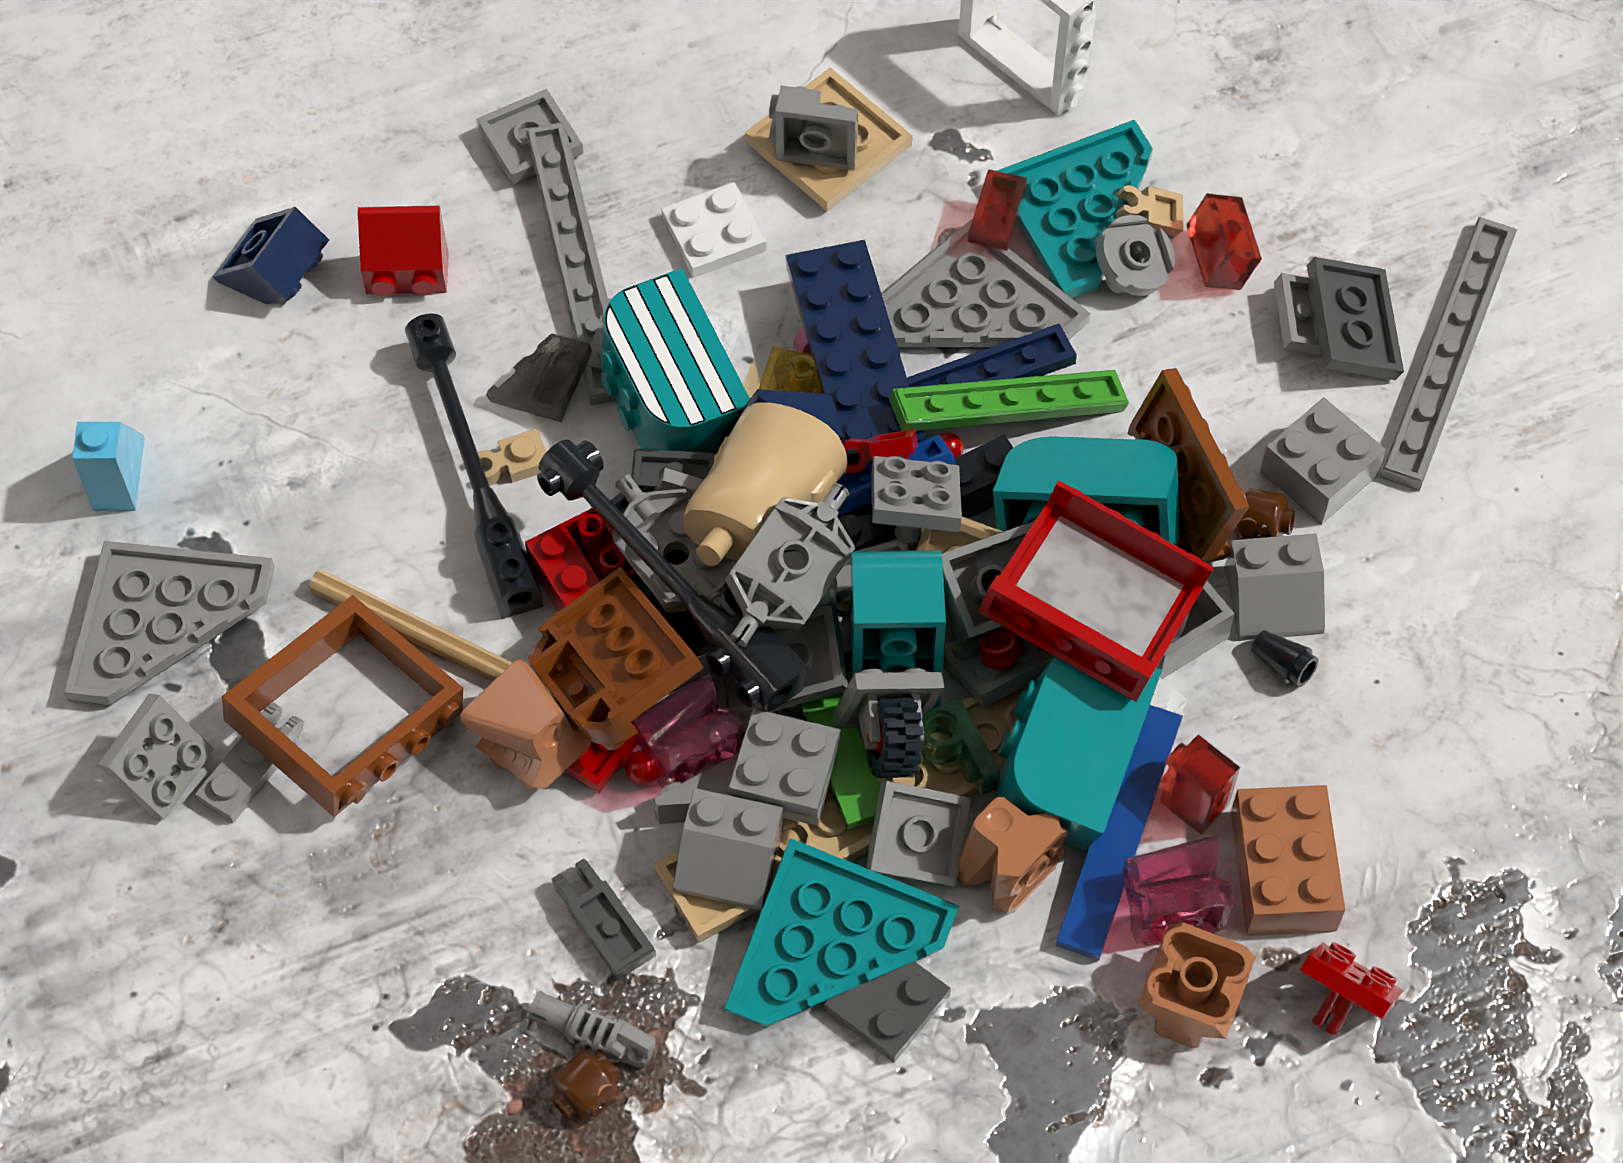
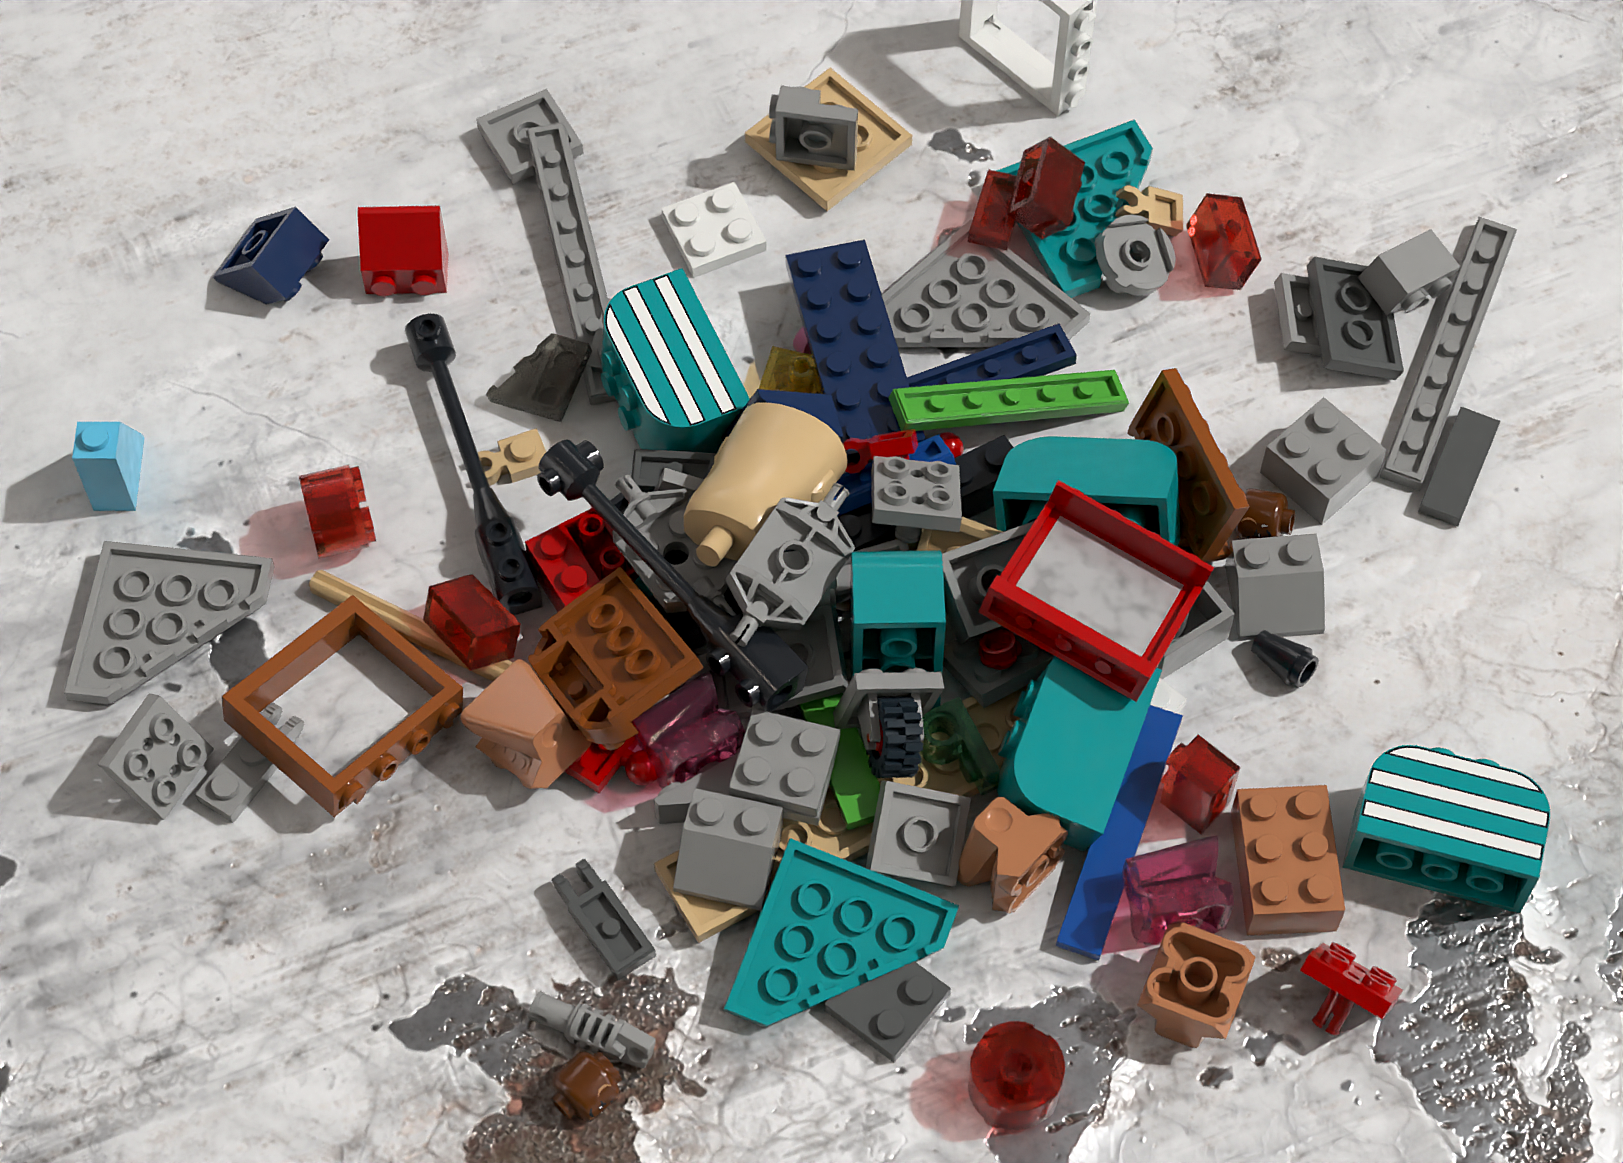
none -> clear red brick [299,464,376,559]
none -> clear red brick [423,574,521,671]
none -> clear red brick [968,1021,1065,1130]
none -> clear red brick [1007,136,1085,239]
none -> teal brick [1342,745,1550,913]
none -> light grey brick [1358,229,1460,316]
none -> dark grey tile [1418,406,1501,527]

